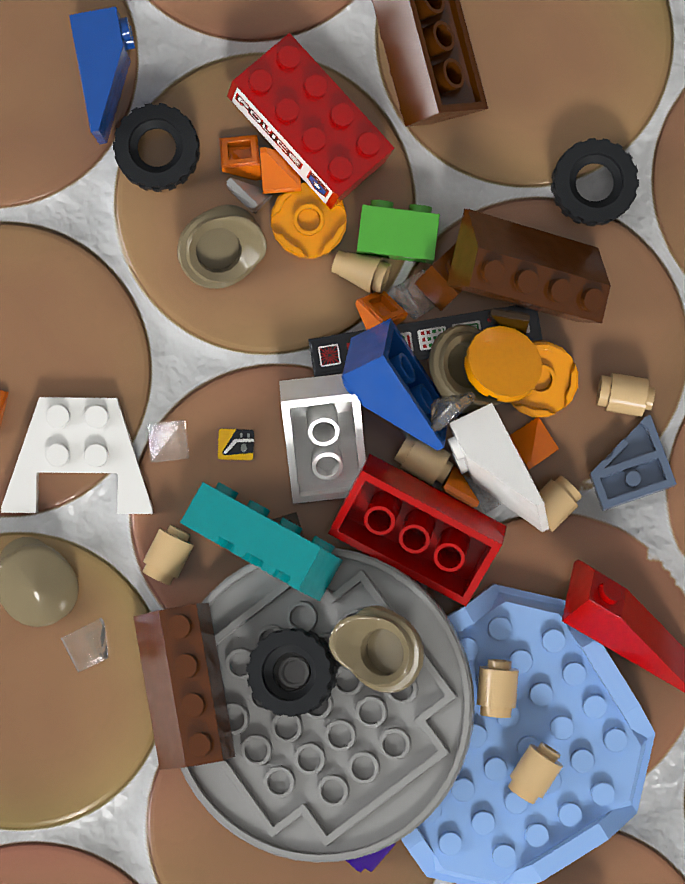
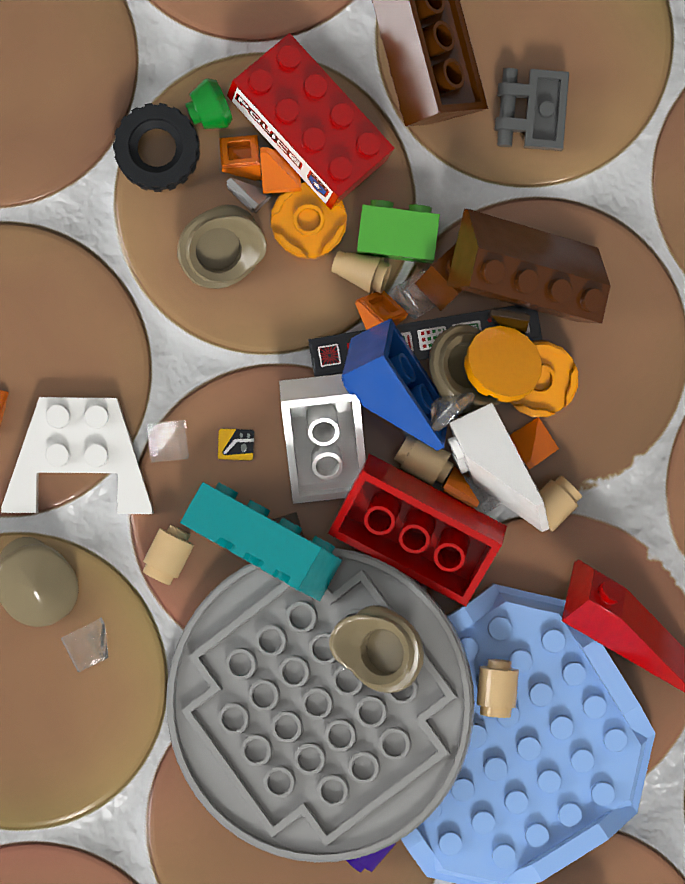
blue slope [69,6,135,144] -> none
reddish brown slope [133,603,235,770] -> none
black tyre [246,628,338,717] -> none
tan brick [508,742,563,804] -> none
black tyre [551,138,639,227] -> none
sand blue wing [589,415,677,511] -> none
tan brick [596,373,655,417] -> none
none -> green cone [185,78,233,129]
none -> dark grey plate [494,68,569,151]

